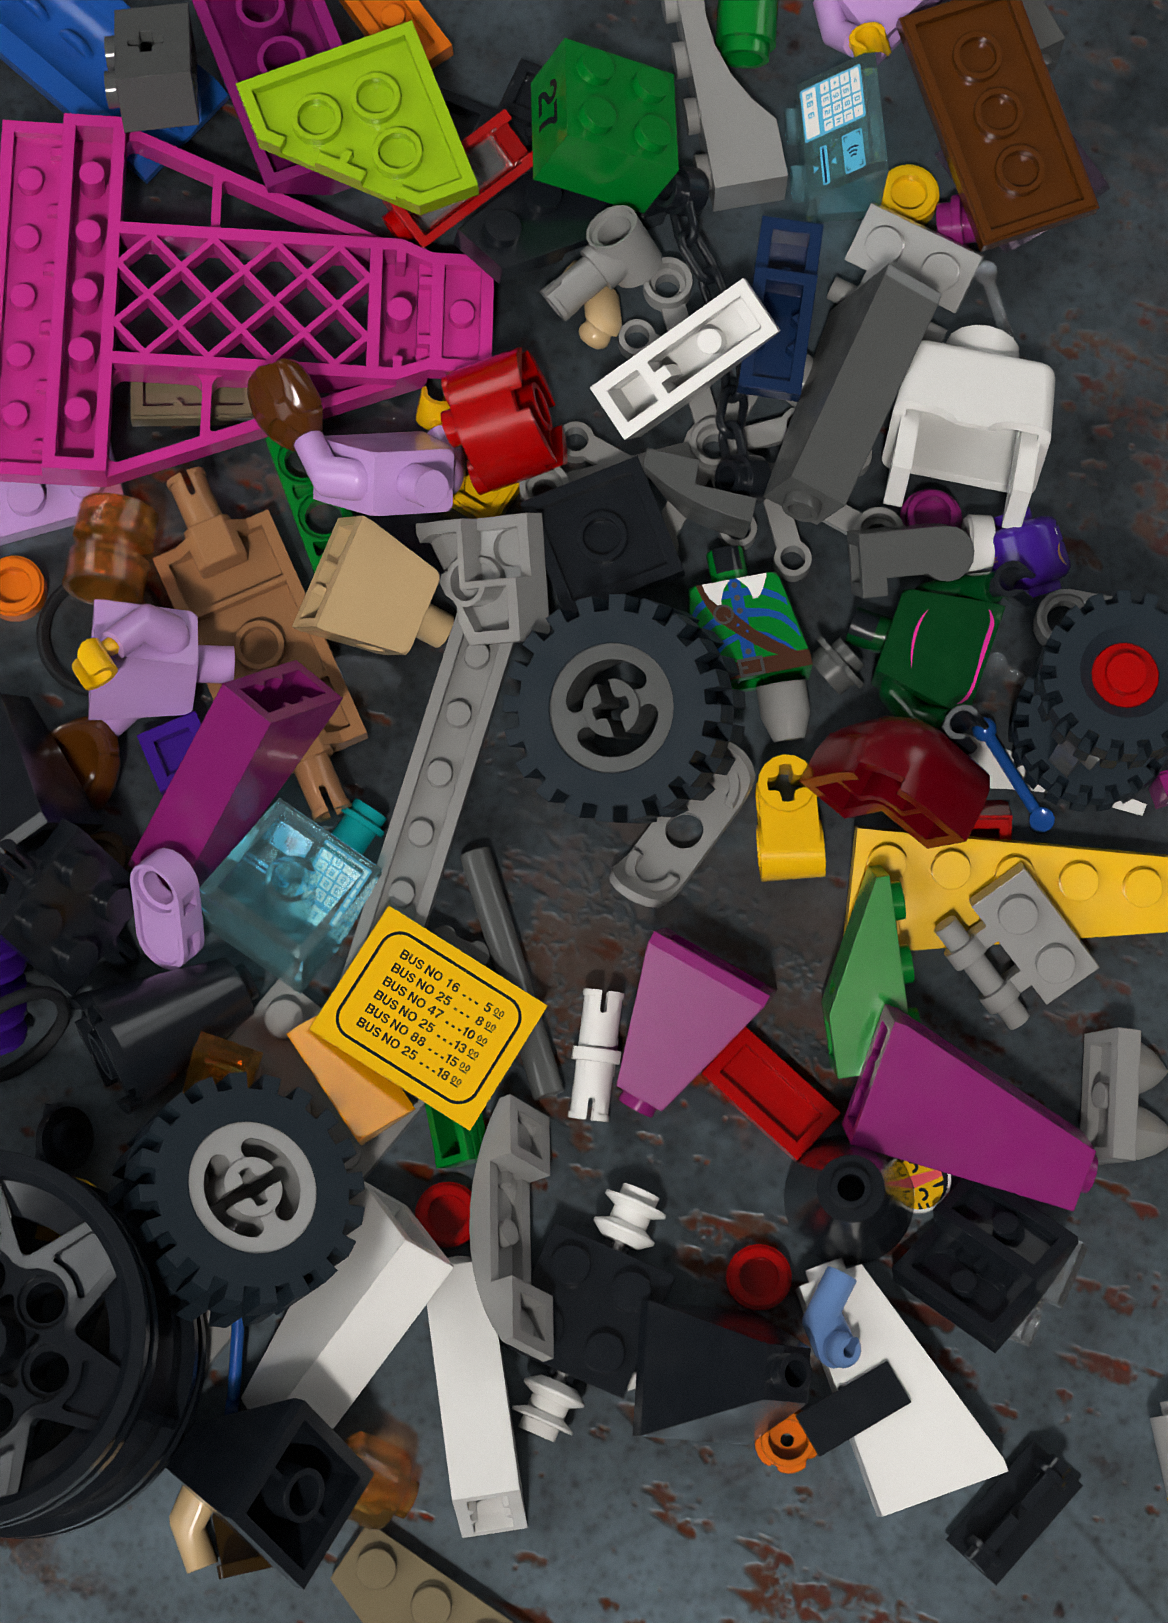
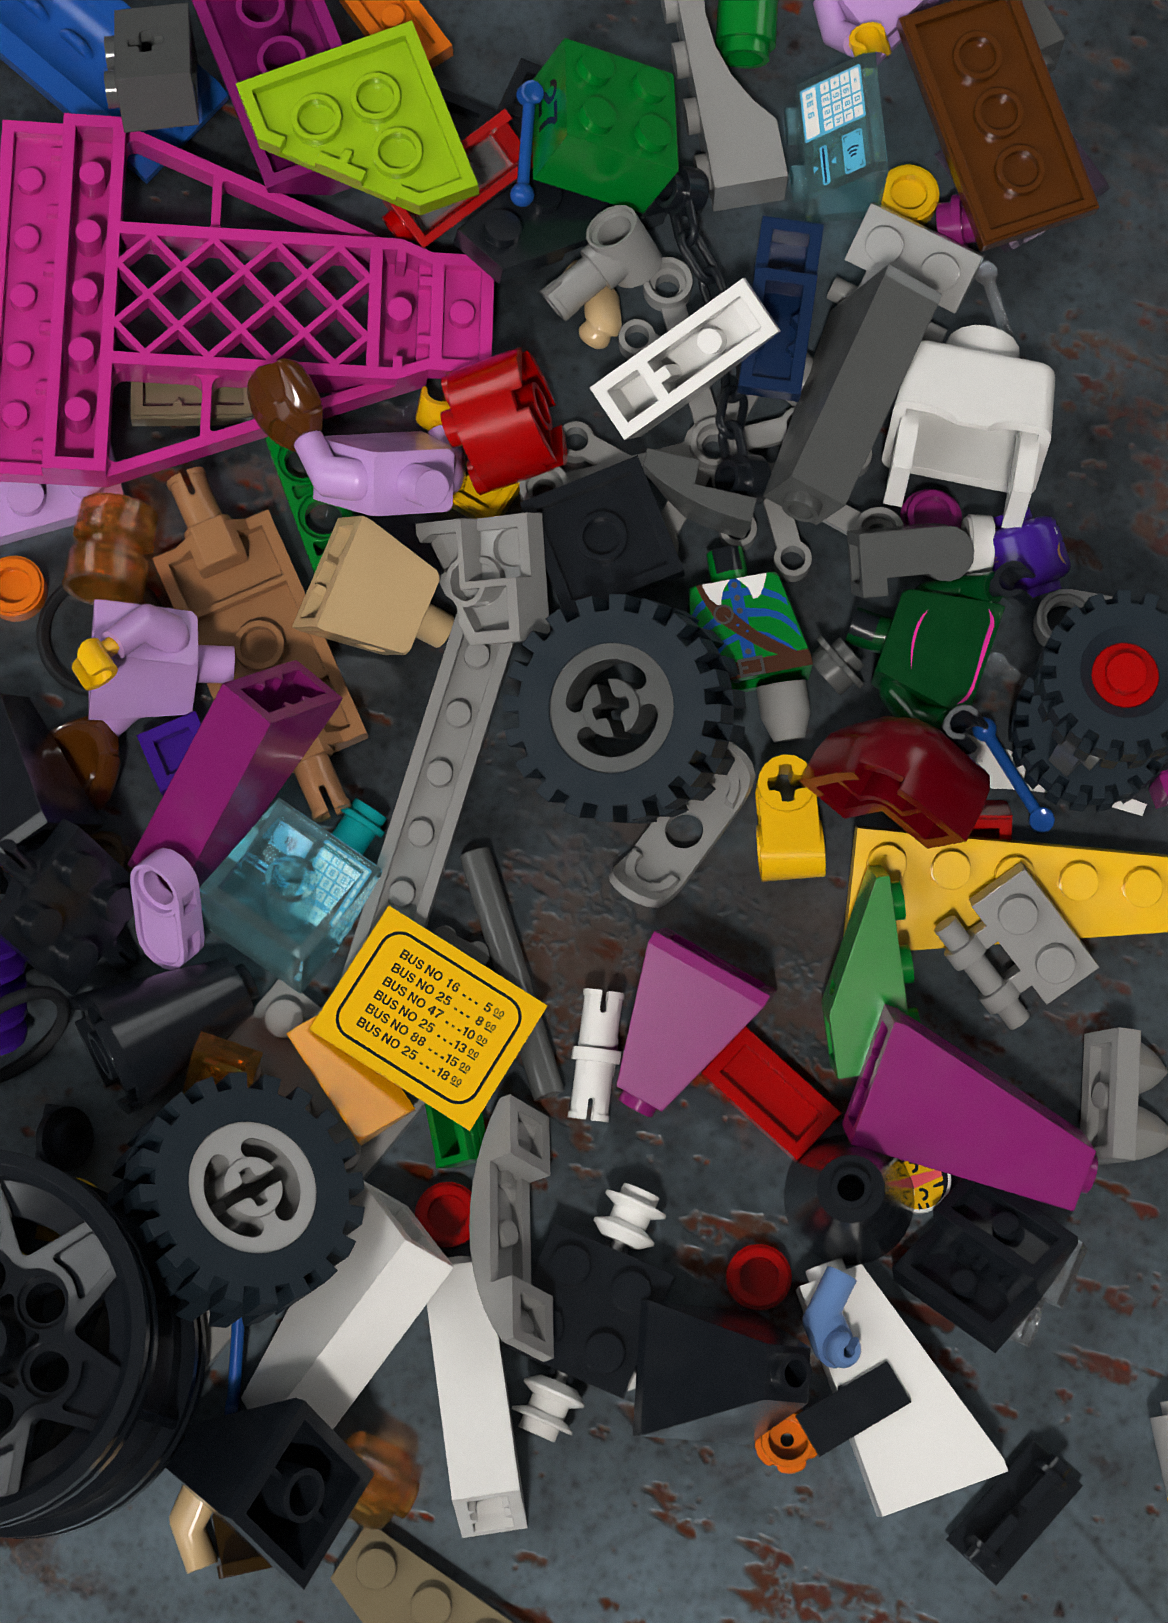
none -> blue hinge [510,80,544,207]

